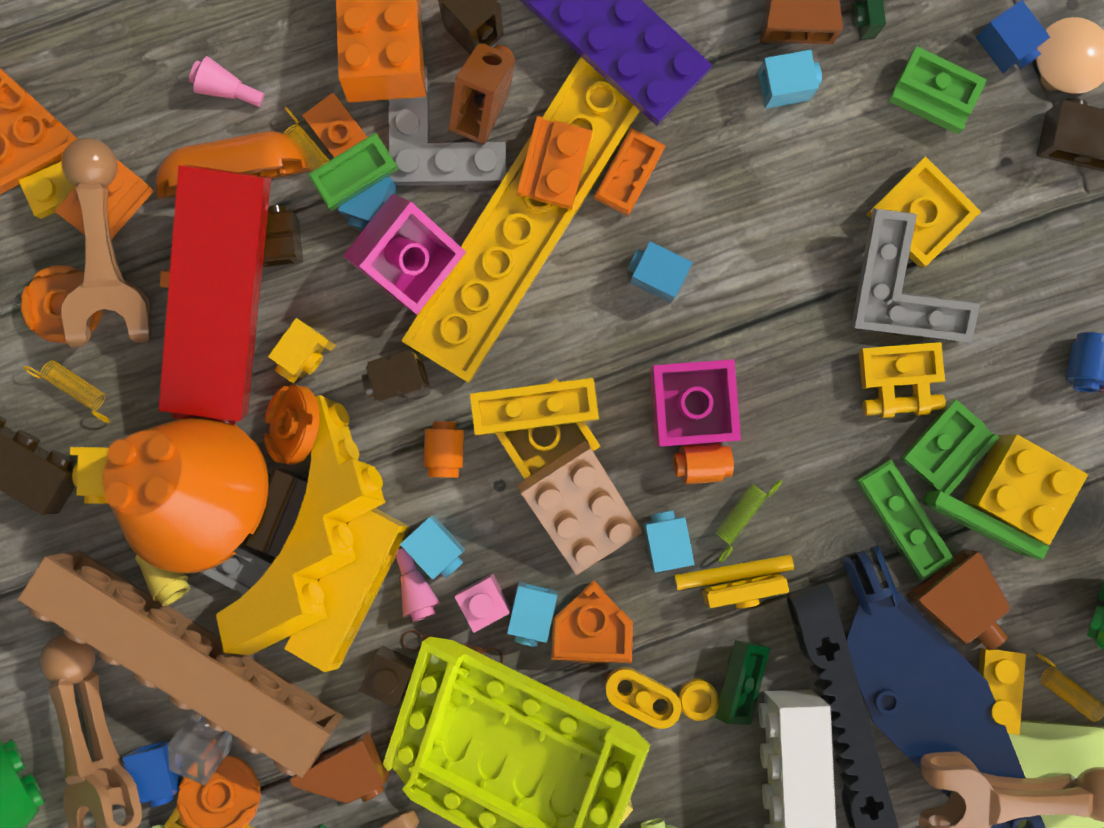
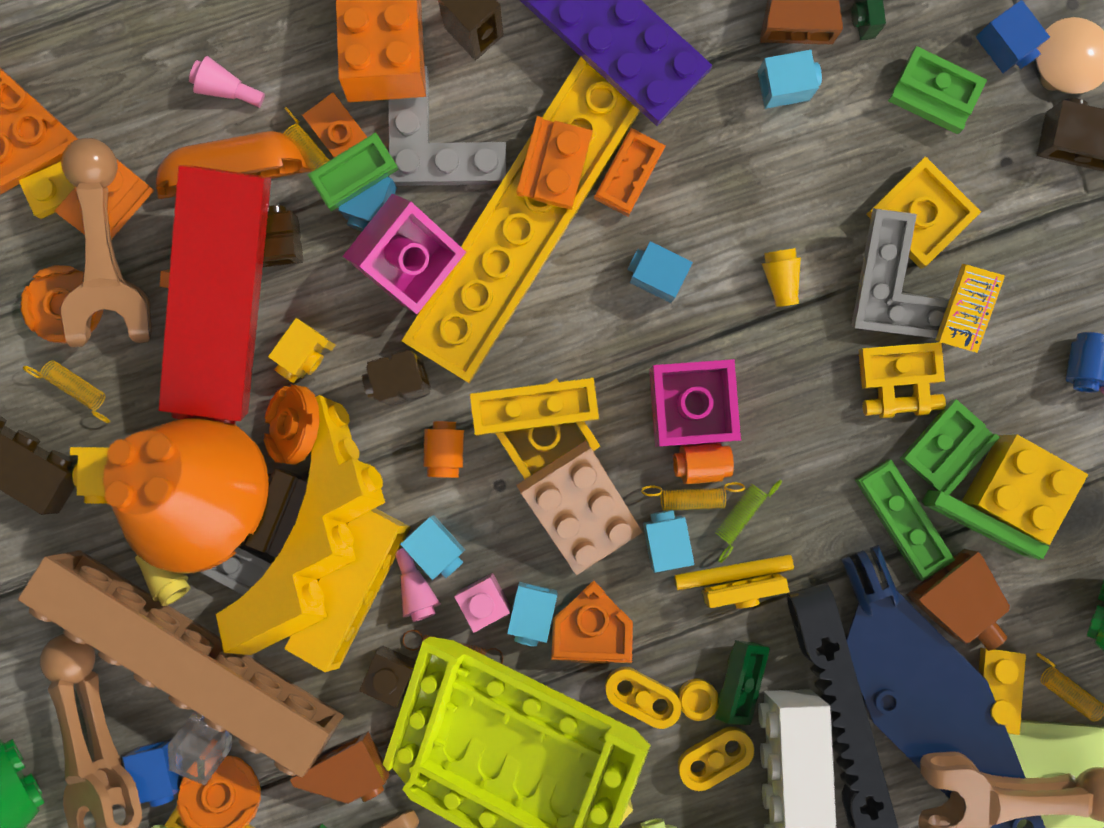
dark orange torso [449,43,516,145] -> none
none -> yellow piece [641,482,745,511]
none -> yellow plate [678,727,754,791]
none -> yellow cone [762,248,801,307]
none -> yellow tile [935,264,1005,353]

